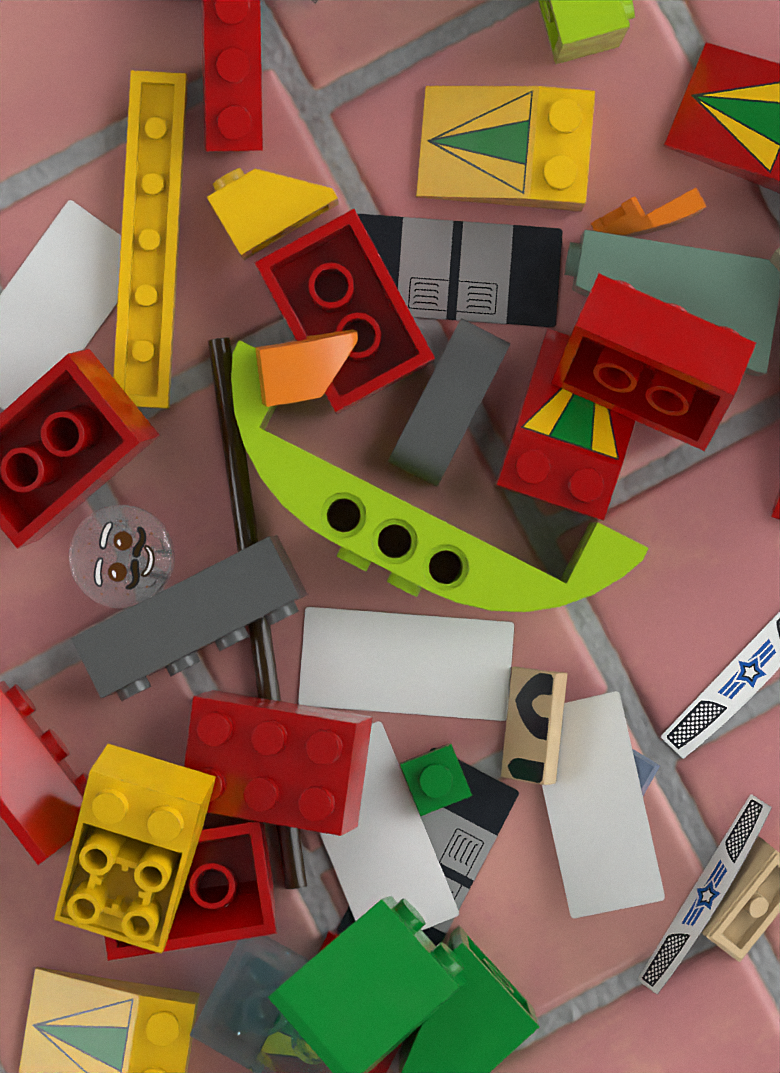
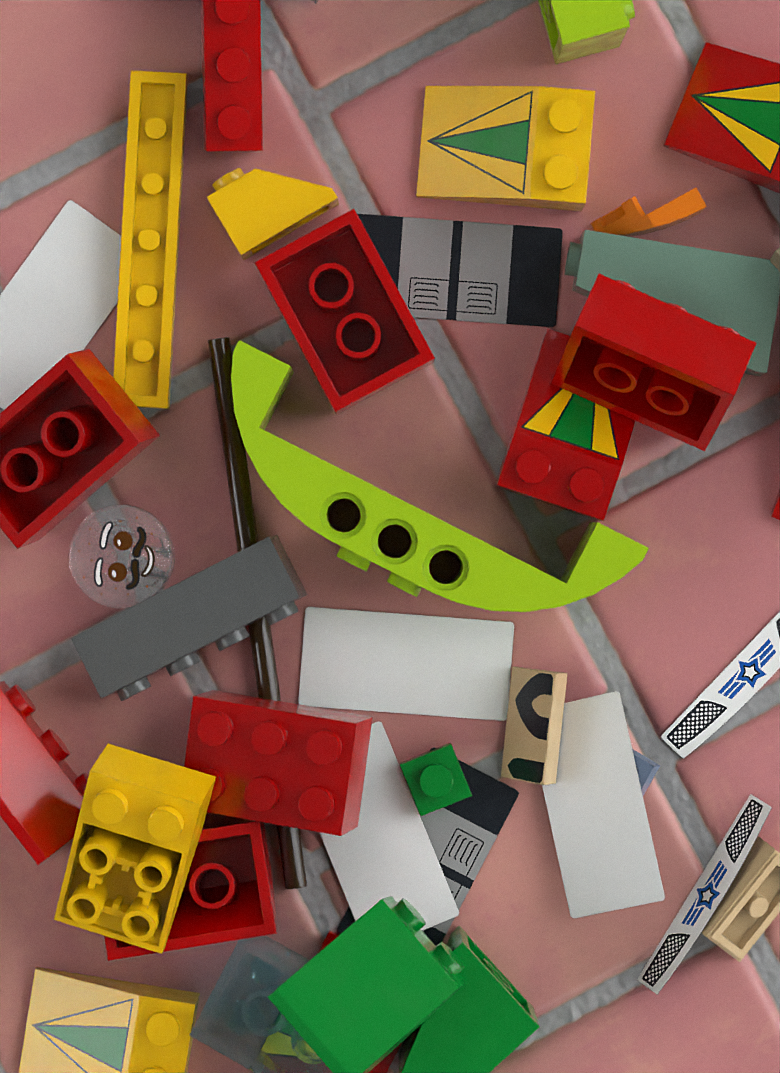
orange slope [255,330,358,407] -> none
dark grey beam [388,318,511,487] -> none

